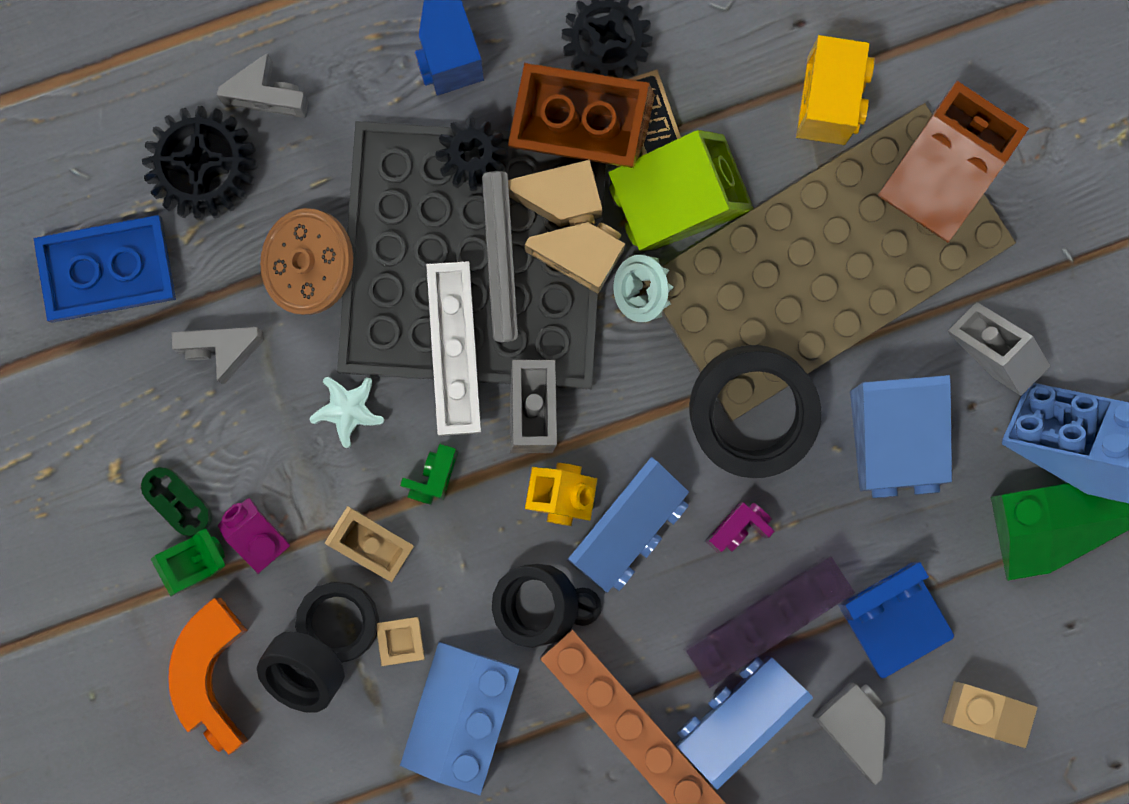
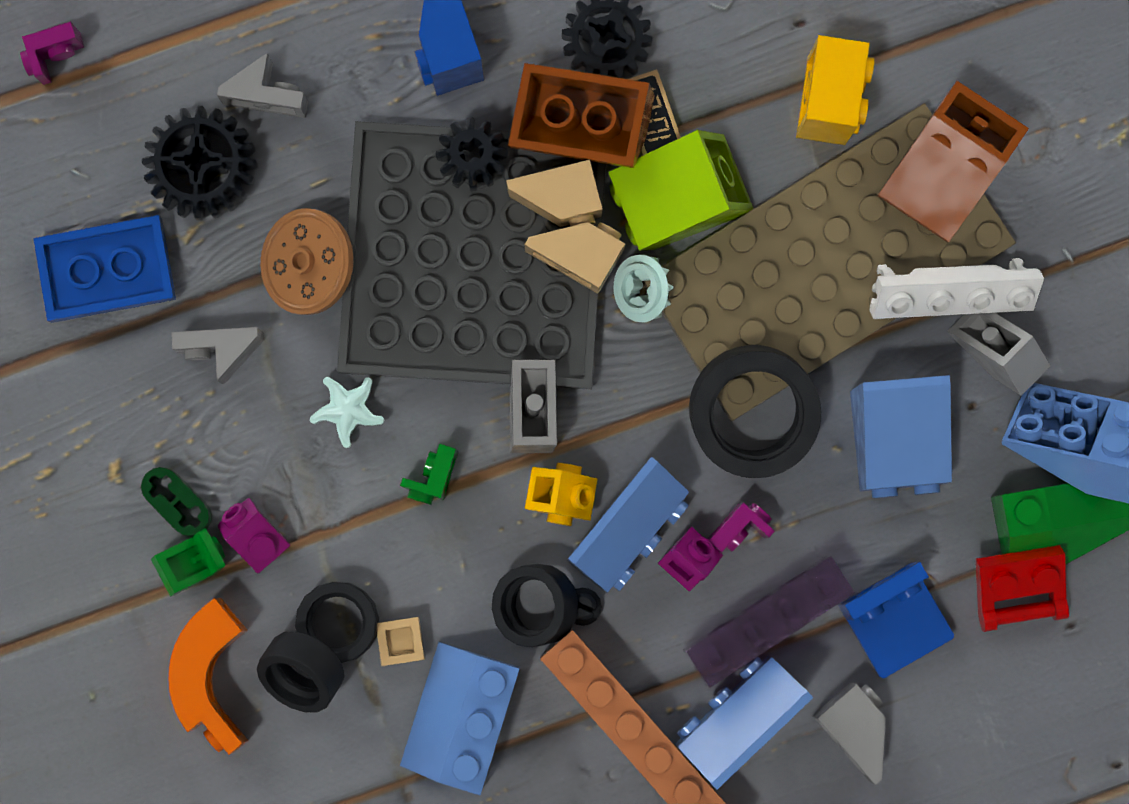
tan slope [325,506,414,583] -> none
white plate [426,261,481,436] -> none
light grey axle [482,171,518,342] -> none
tan slope [942,681,1038,748] -> none
none -> magenta bracket [20,21,84,85]
none -> magenta bracket [658,526,723,592]
none -> white piece [869,258,1044,319]
none -> red plate [976,545,1069,632]

